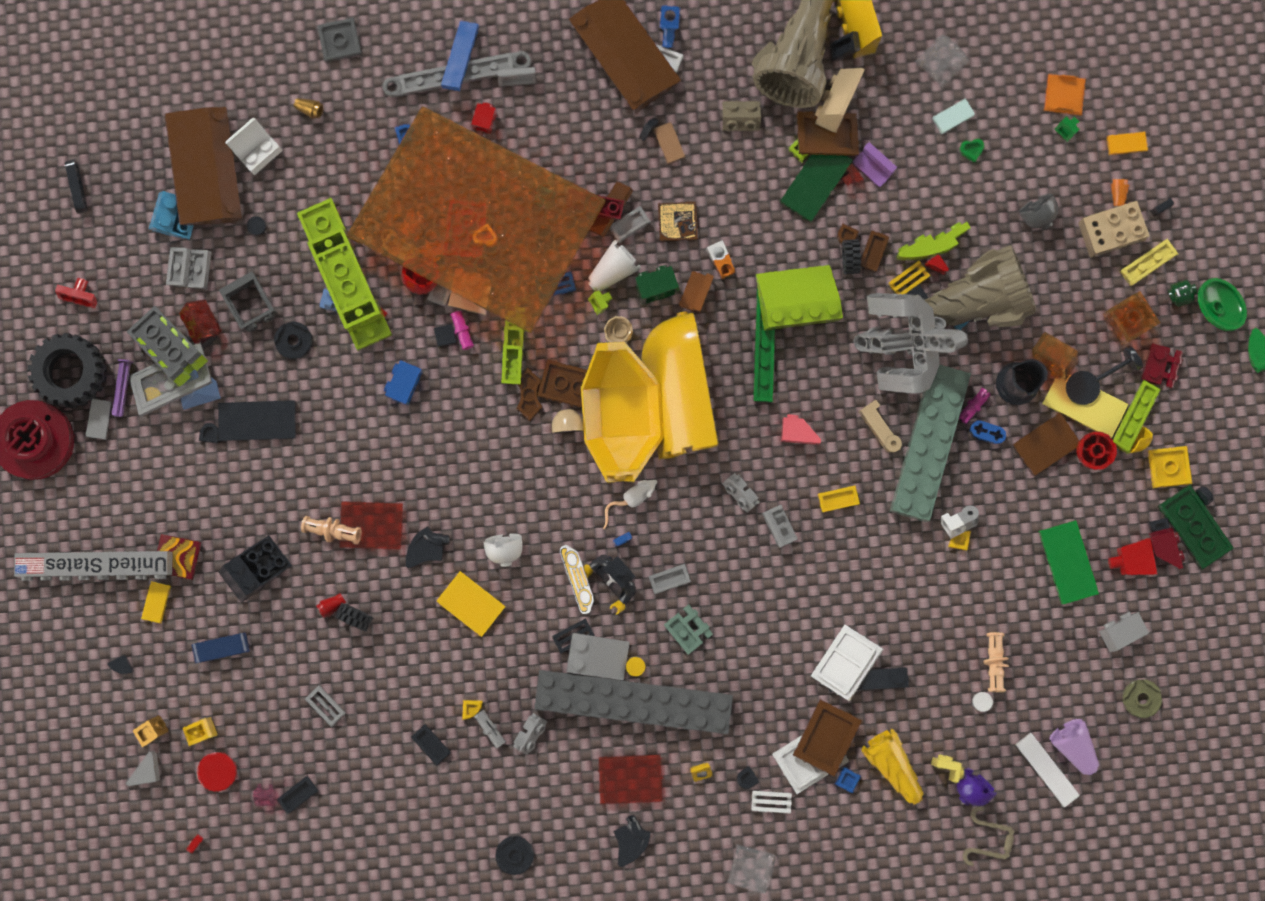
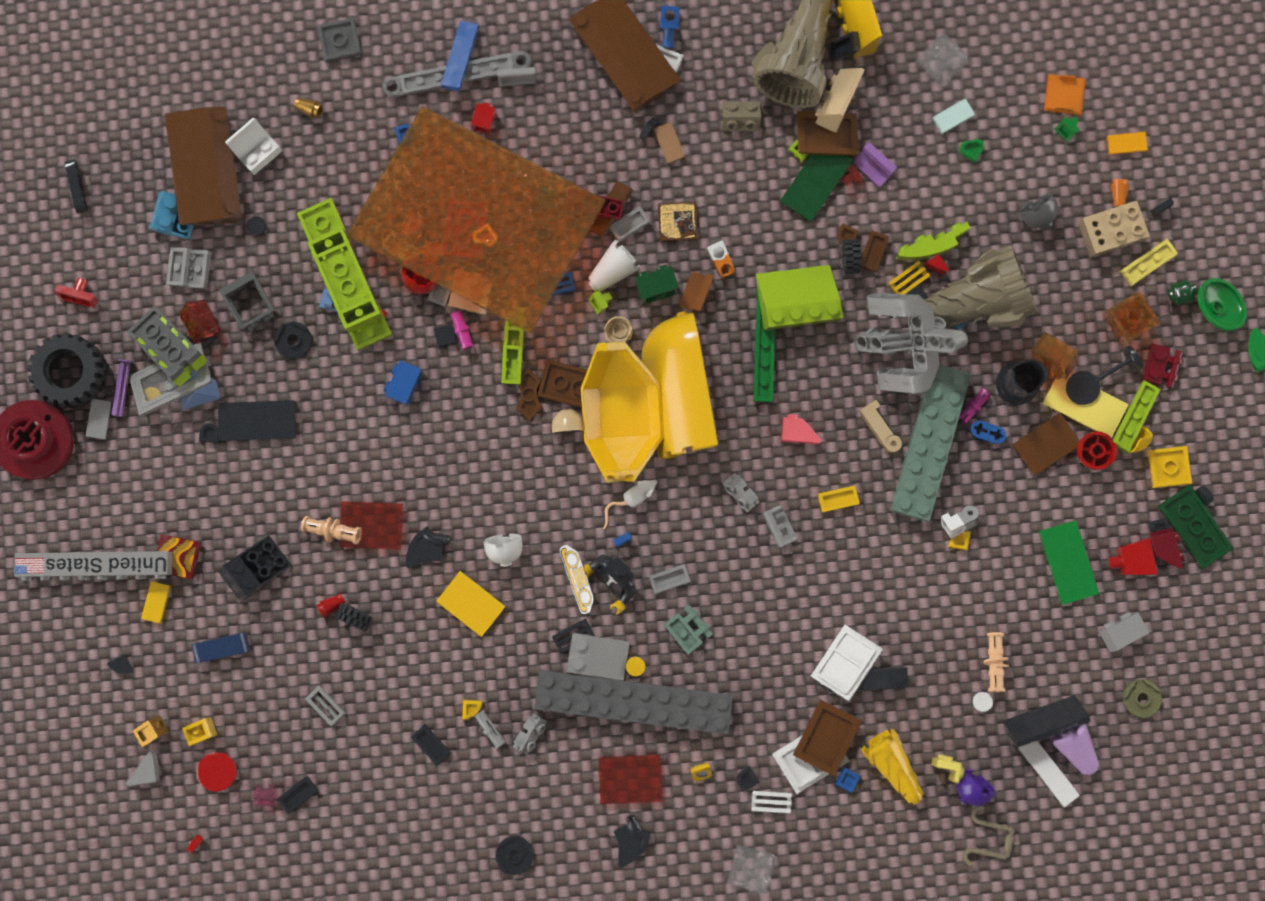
none -> black tile [1002,695,1091,748]

